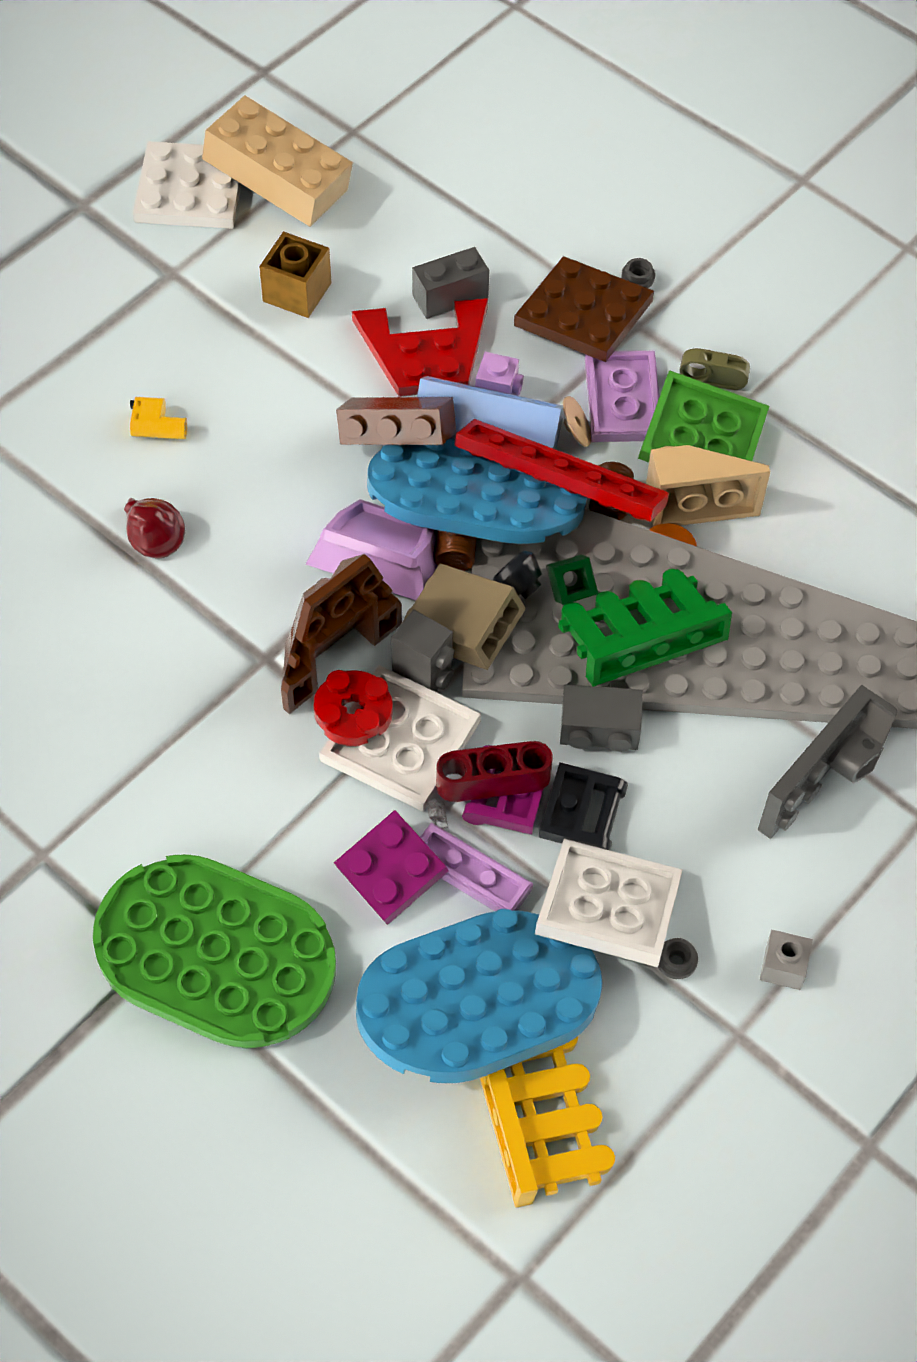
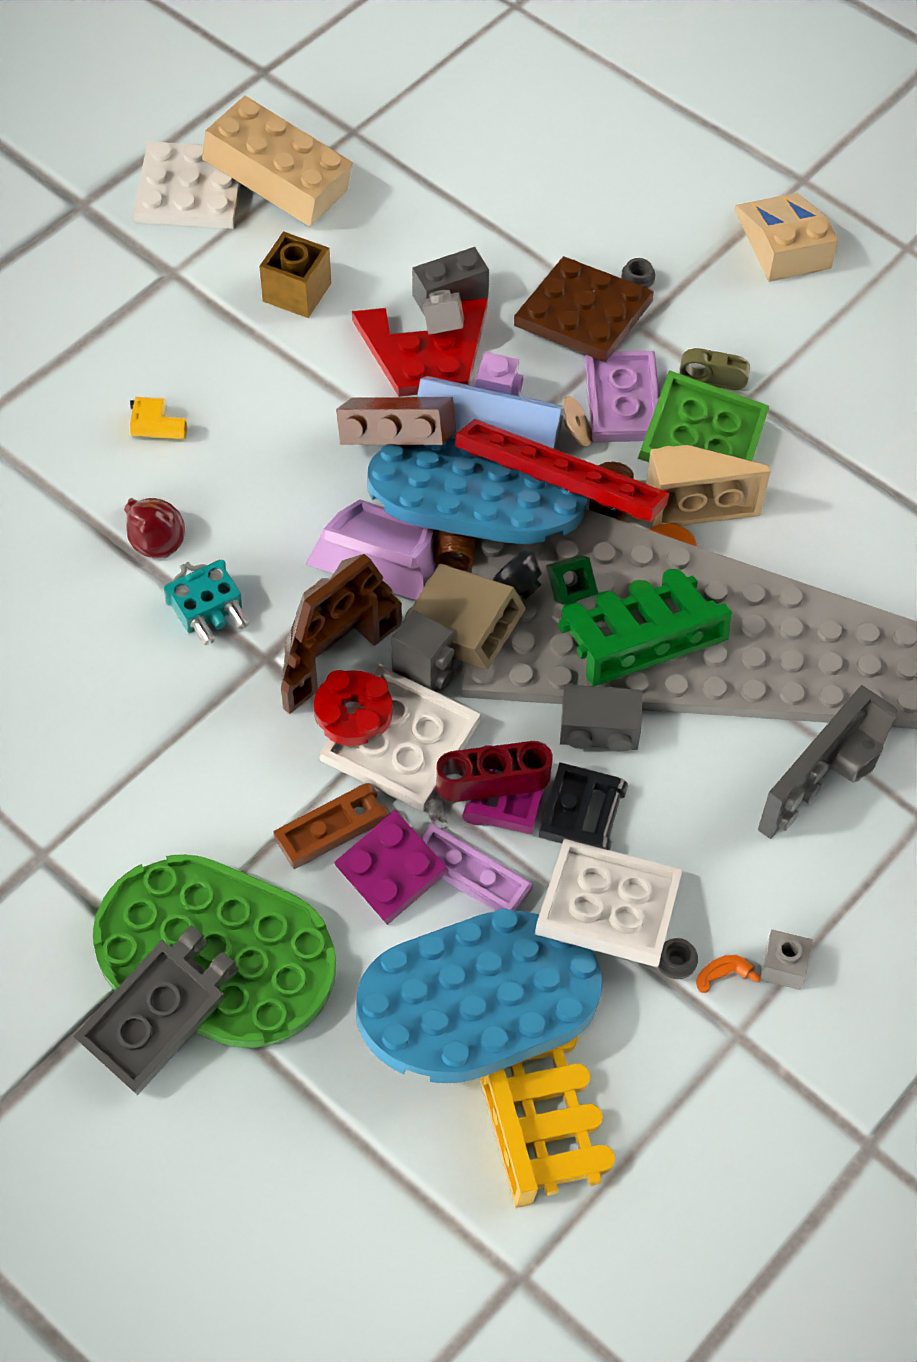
none -> dark grey tile [73,925,239,1095]
none -> teal piece [164,559,249,645]
none -> dark orange plate [273,783,390,869]
none -> light grey plate [423,290,464,334]
none -> orange piece [696,955,761,993]
none -> tan slope [734,193,838,282]

